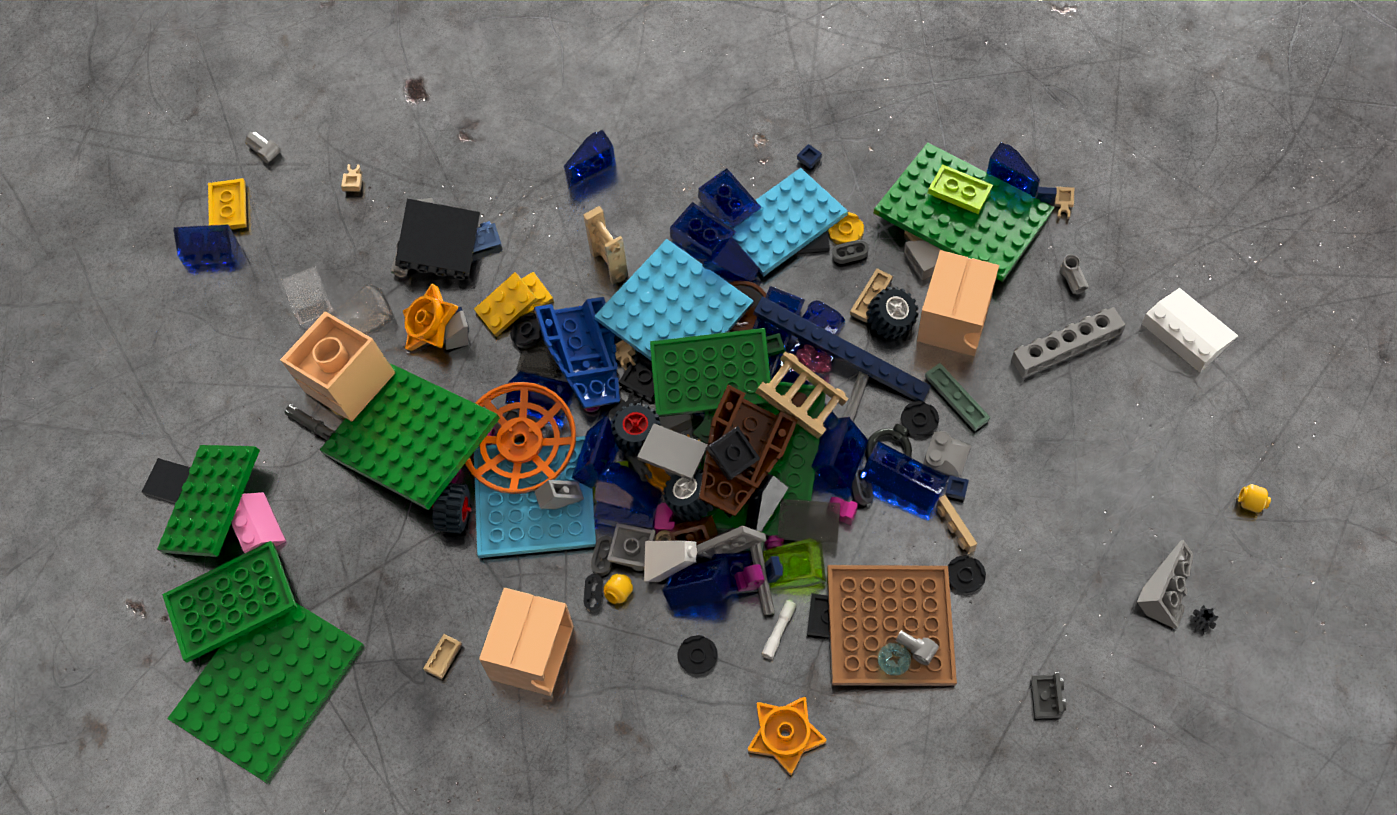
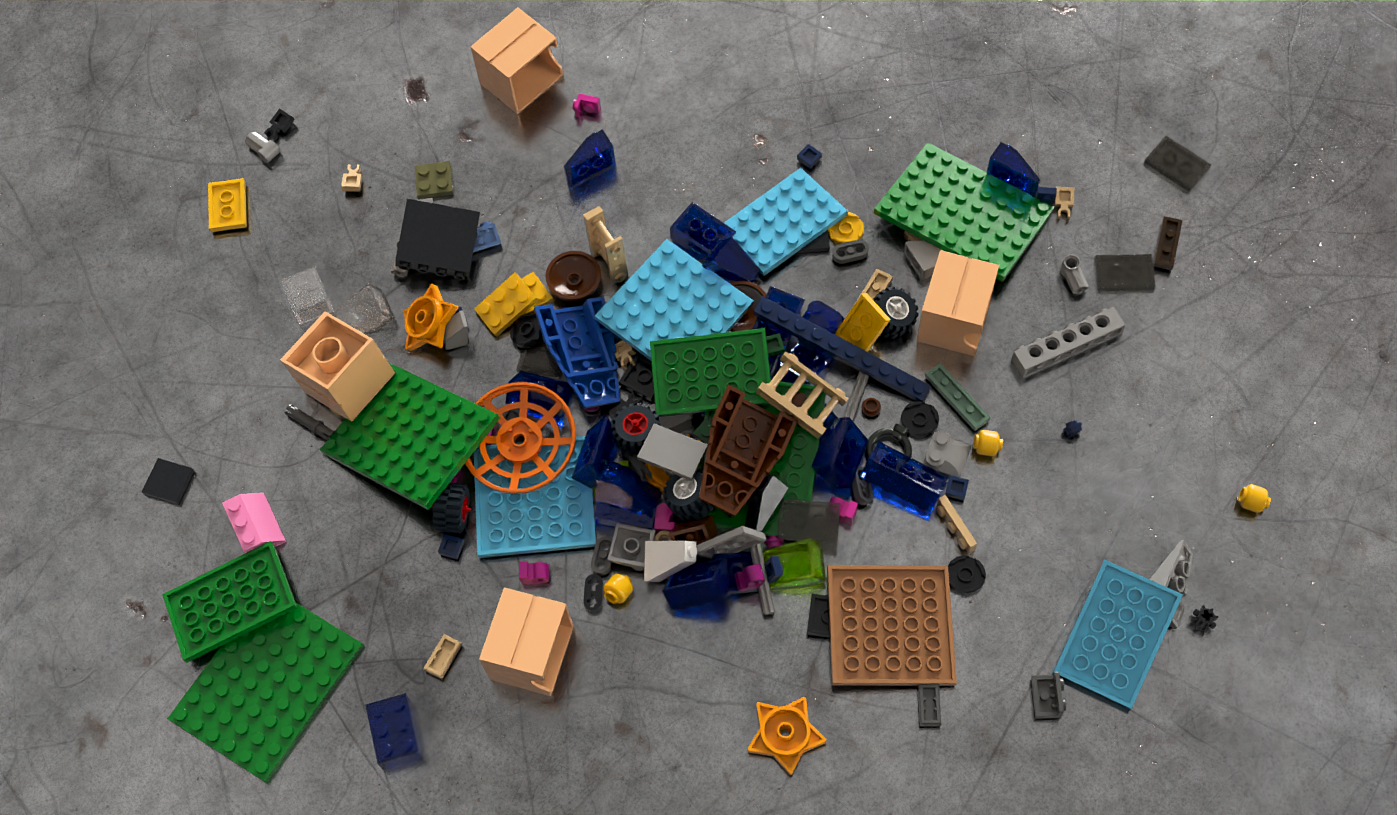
green plate [157,445,260,557] -> none
clear blue slope [173,224,239,266] -> none
light grey slope [534,480,584,509] -> none
black tile [677,635,718,676] -> none
clear blue slope [698,168,761,229] -> none
black tile [706,426,760,481] -> none
white piece [761,600,797,659] -> none
clear pink dish [796,344,832,374] -> none
clear light blue gear [878,643,911,676] -> none
light grey pin [896,630,939,665] -> none
lime plate [927,165,993,214] -> none
white slope [1142,288,1238,373] -> none
none -> black plate [264,108,295,141]
none -> clear blue brick [365,693,423,770]
none -> olive plate [415,161,453,199]
none -> dark blue plate [438,534,464,559]
none -> light nougat piece [470,7,563,114]
none -> magenta leg [519,561,549,585]
none -> reddish brown dish [545,251,601,301]
none -> dark pink bracket [572,93,601,118]
none -> yellow plate [834,293,891,352]
none -> reddish brown plate [862,398,881,417]
none -> dark grey plate [918,684,941,726]
none -> yellow head [973,430,1003,457]
none -> medium azure plate [1054,559,1183,709]
none -> dark blue plate [1063,420,1082,436]
none -> clear smoke tile [1094,254,1156,291]
none -> clear smoke tile [1144,136,1211,192]
none -> dark brown plate [1153,216,1183,270]

